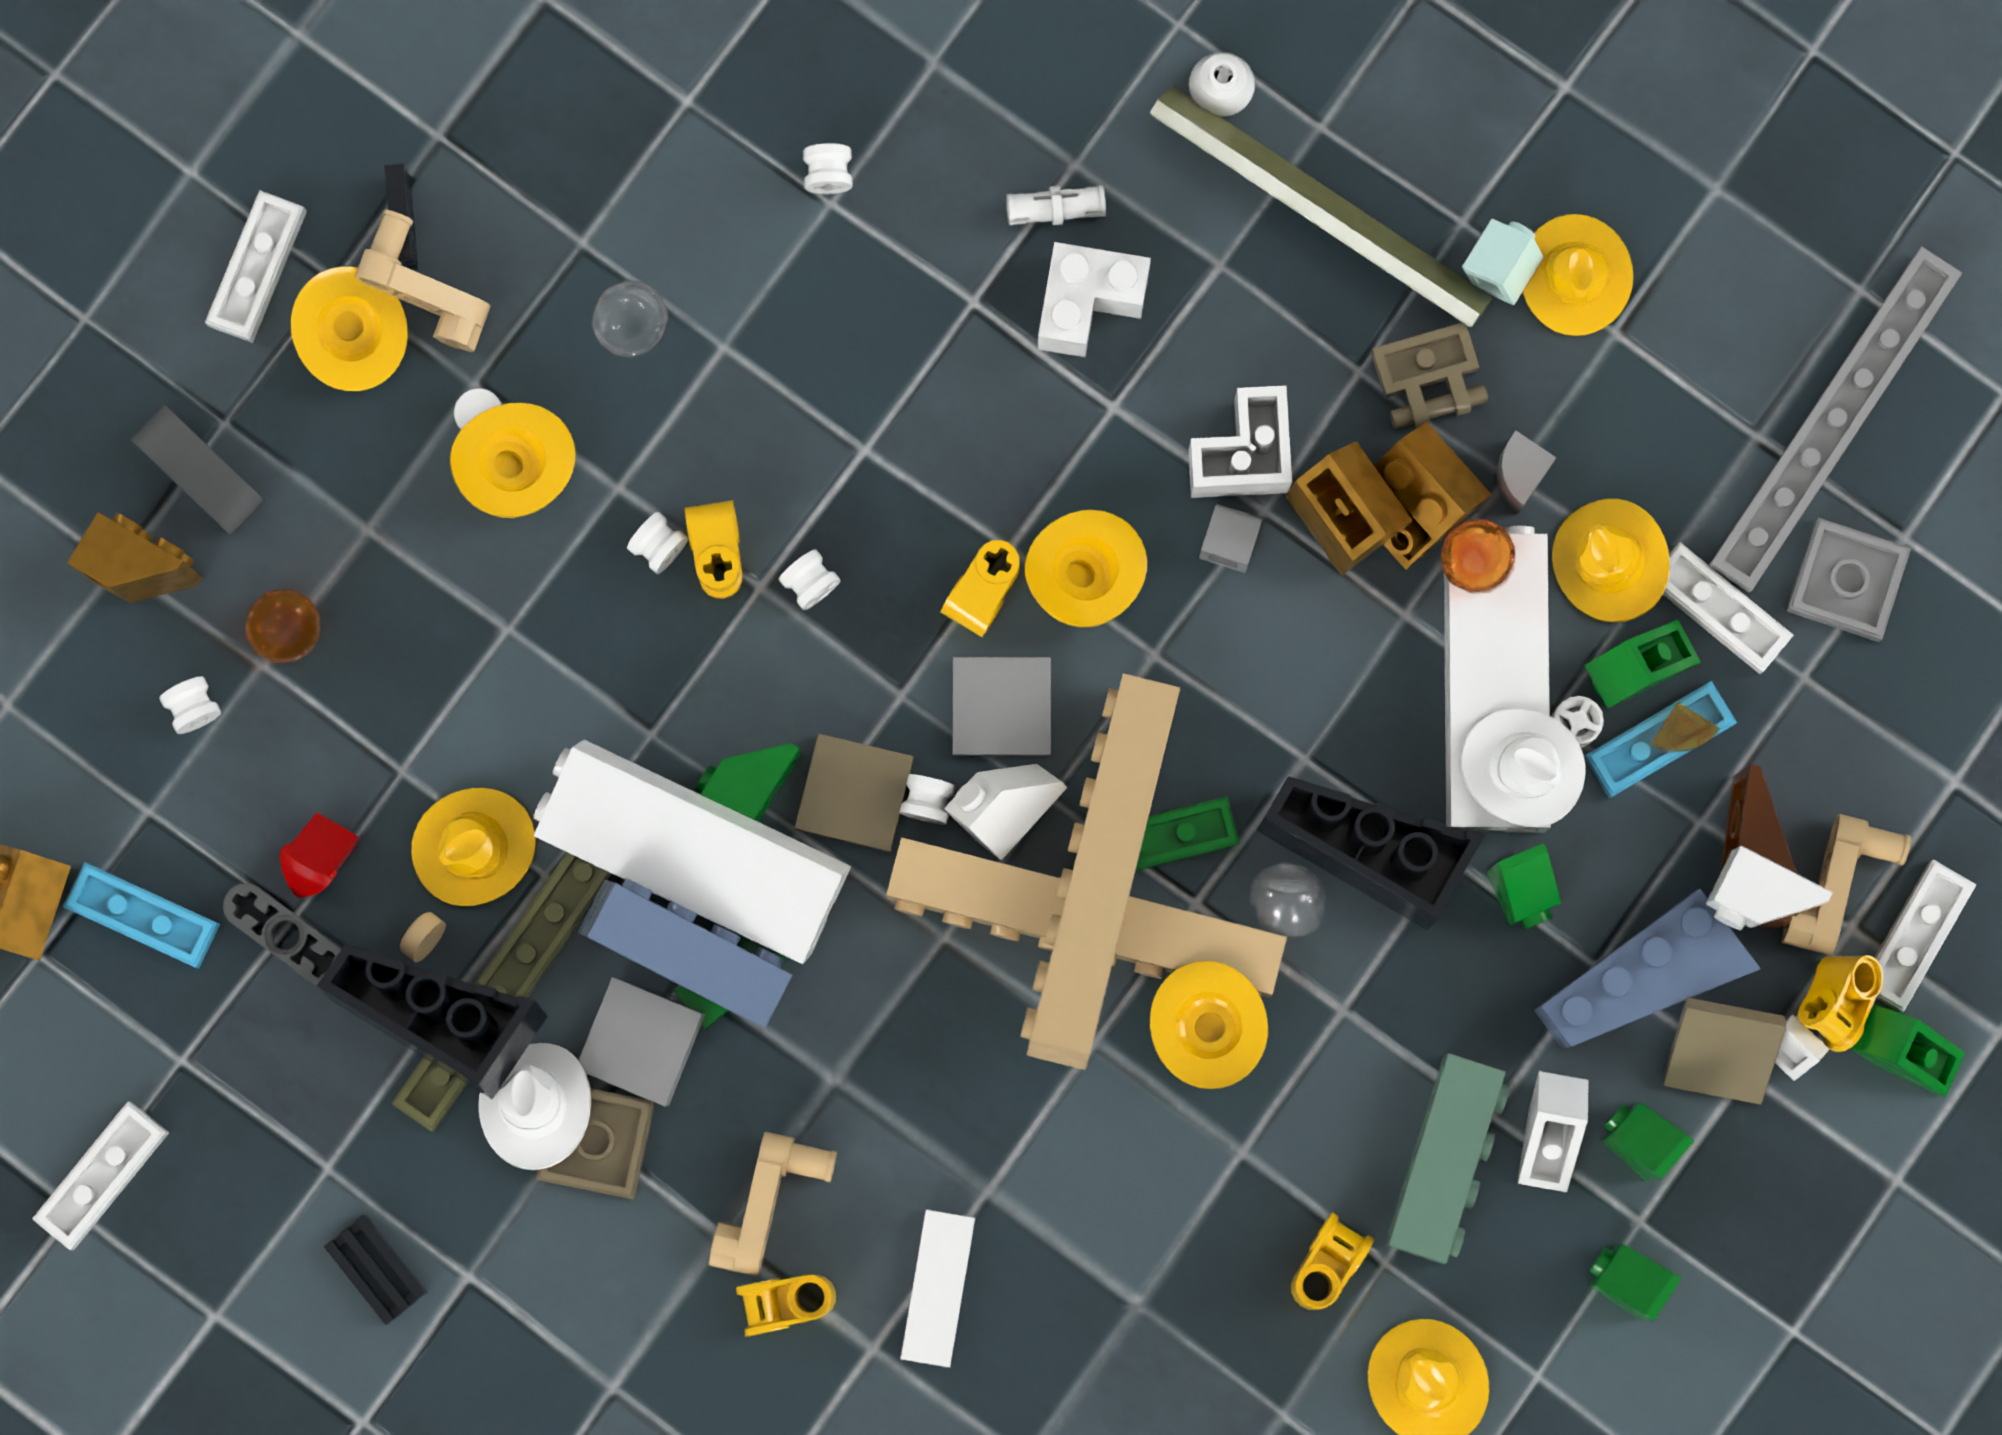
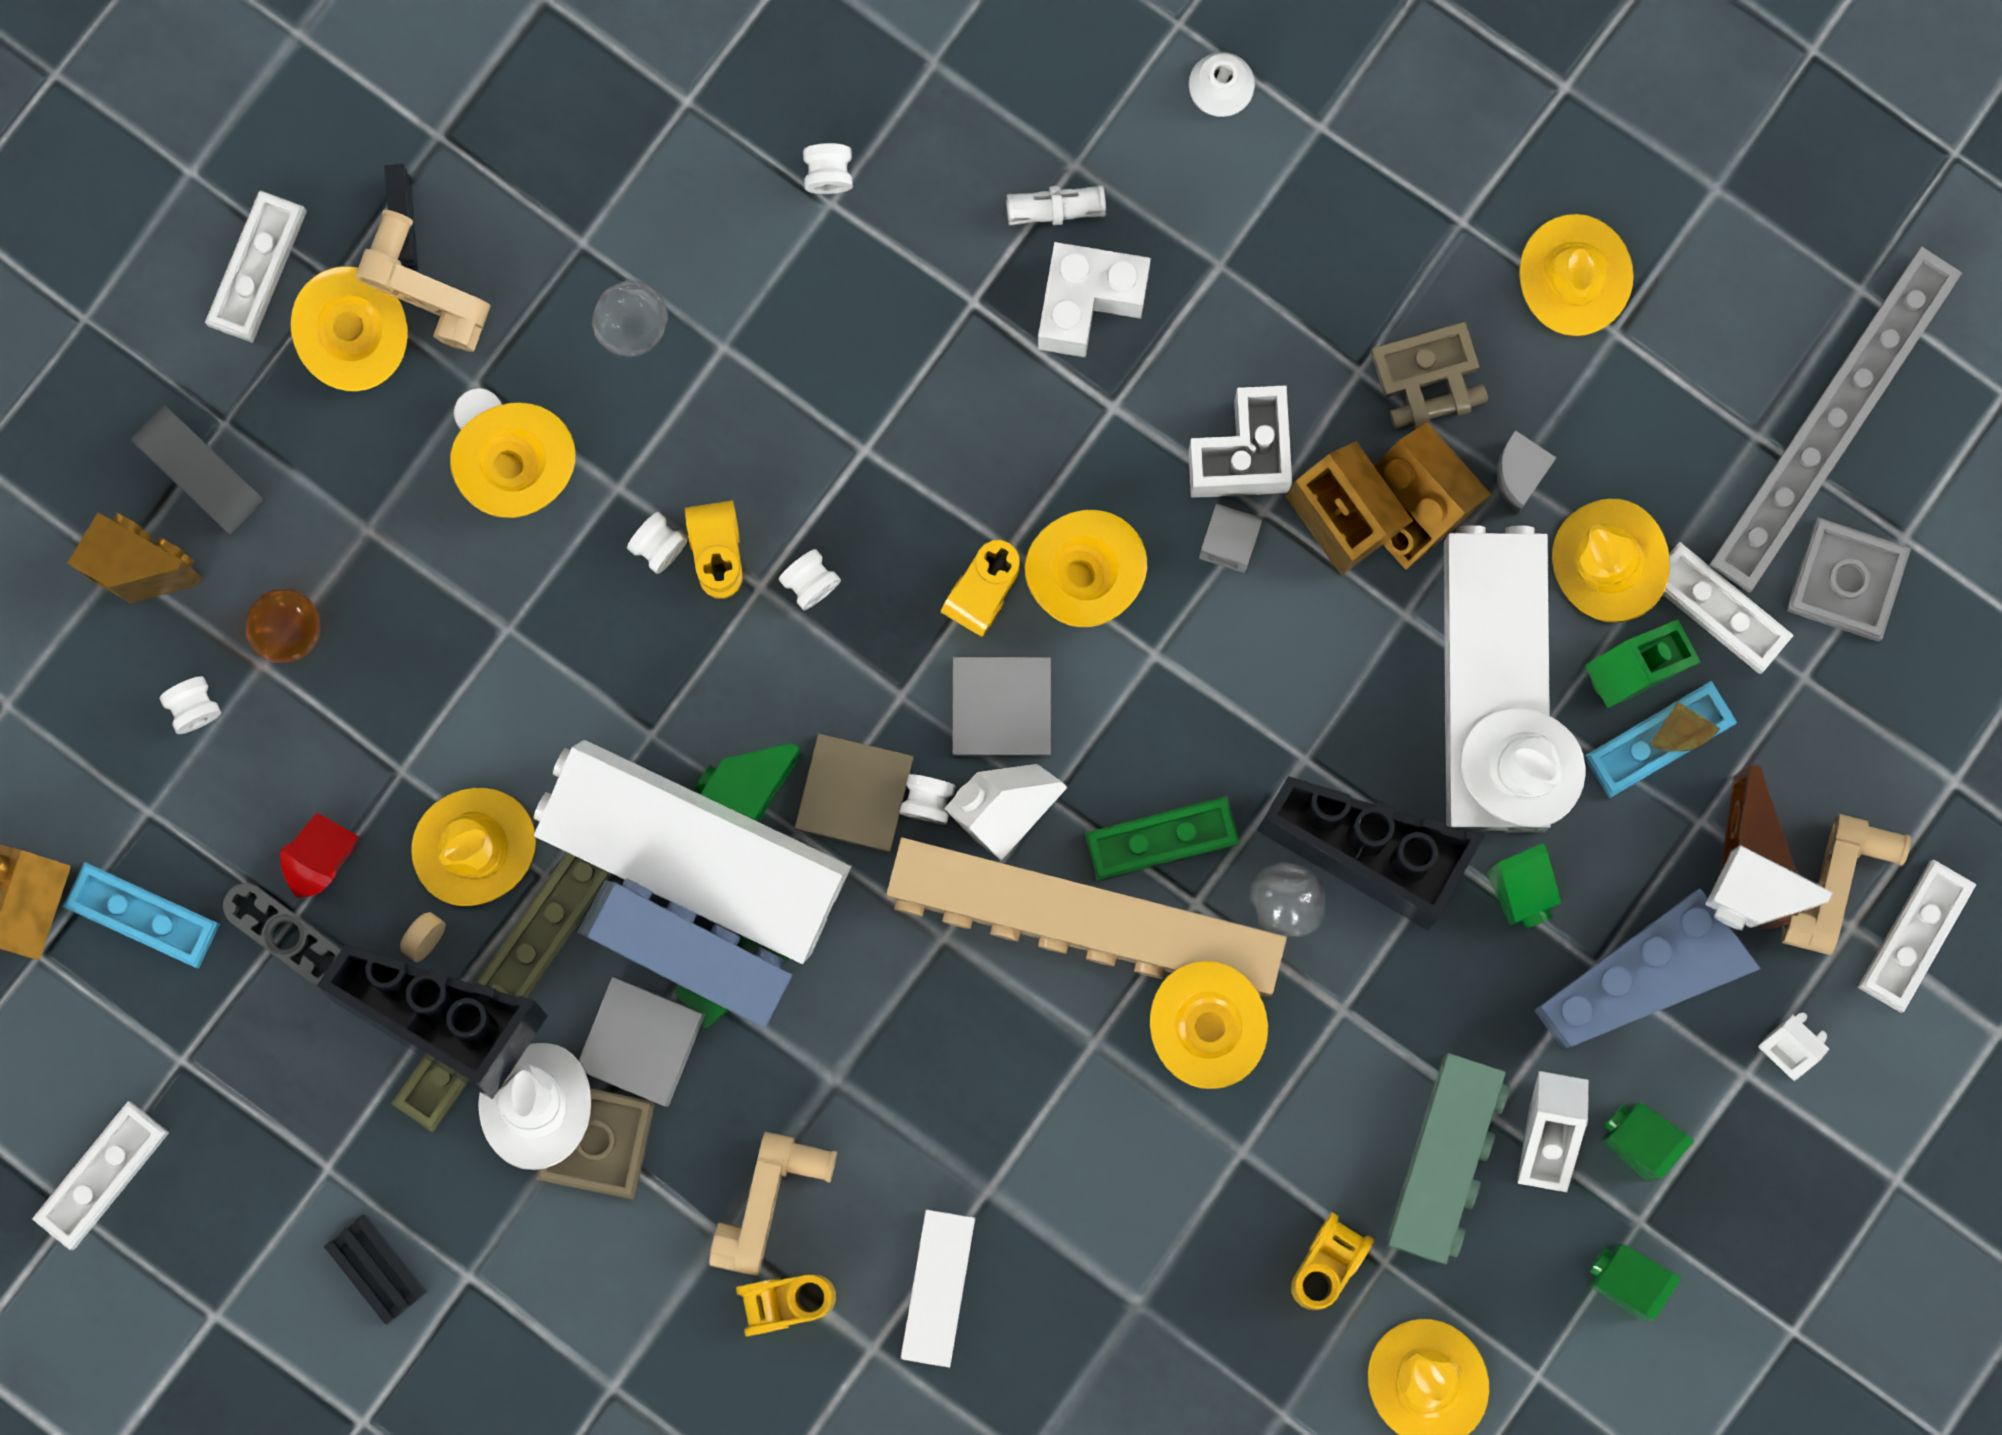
tan brick [1021,673,1180,1070] -> none
olive tile [1150,86,1493,327] -> none
clear orange hair [1440,519,1516,594] -> none
light aqua brick [1462,219,1544,305] -> none
white wheel [1551,696,1604,748] -> none
dark tan tile [1663,997,1786,1105] -> none
yellow piece [1798,956,1883,1052] -> none
green slope [1850,1004,1965,1098] -> none

